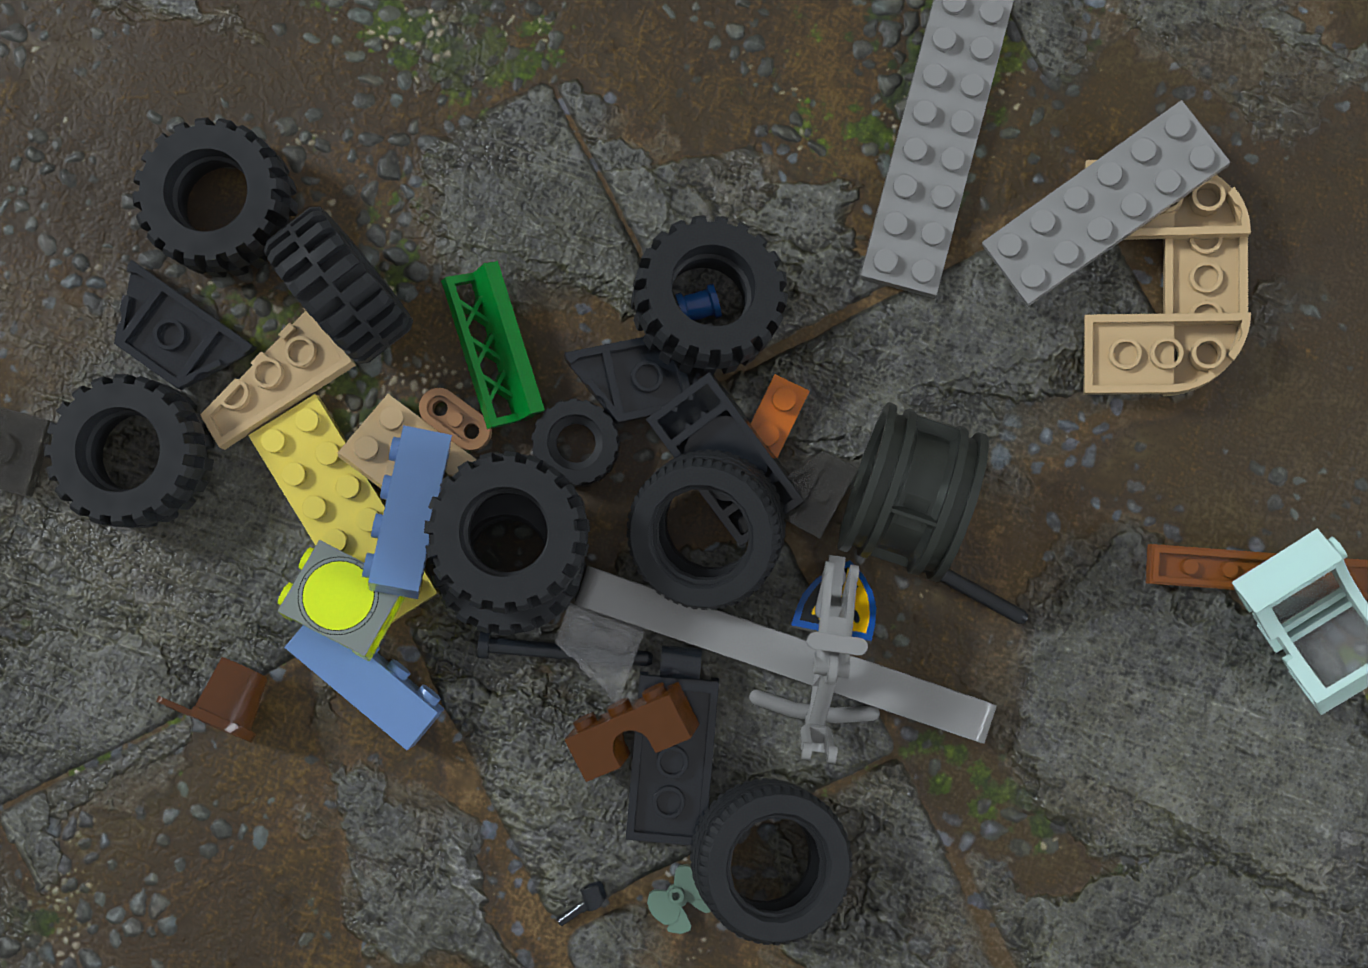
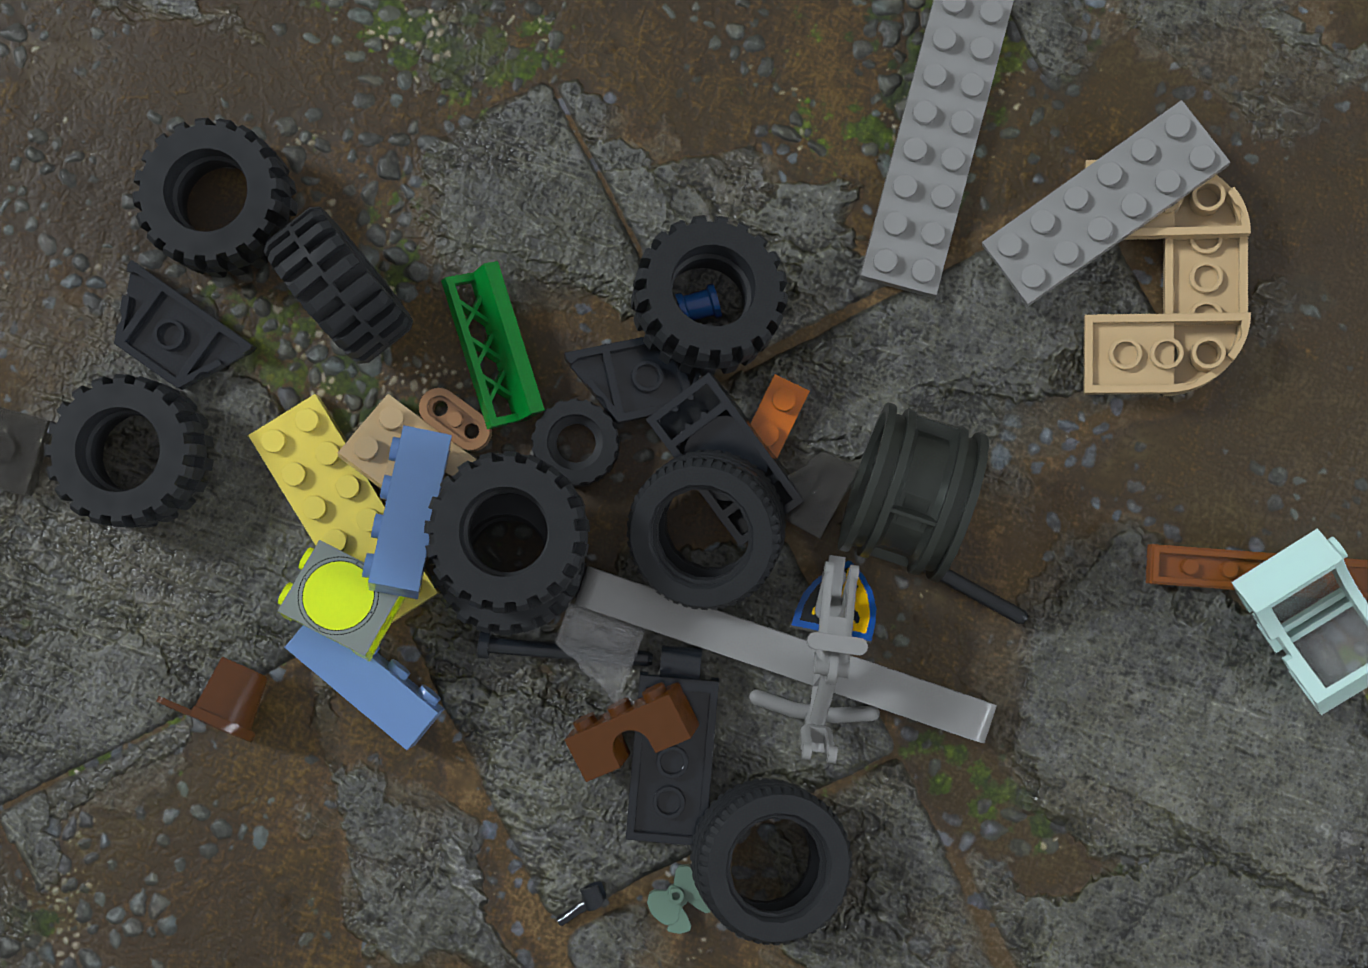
tan wing [200,308,356,450] -> none

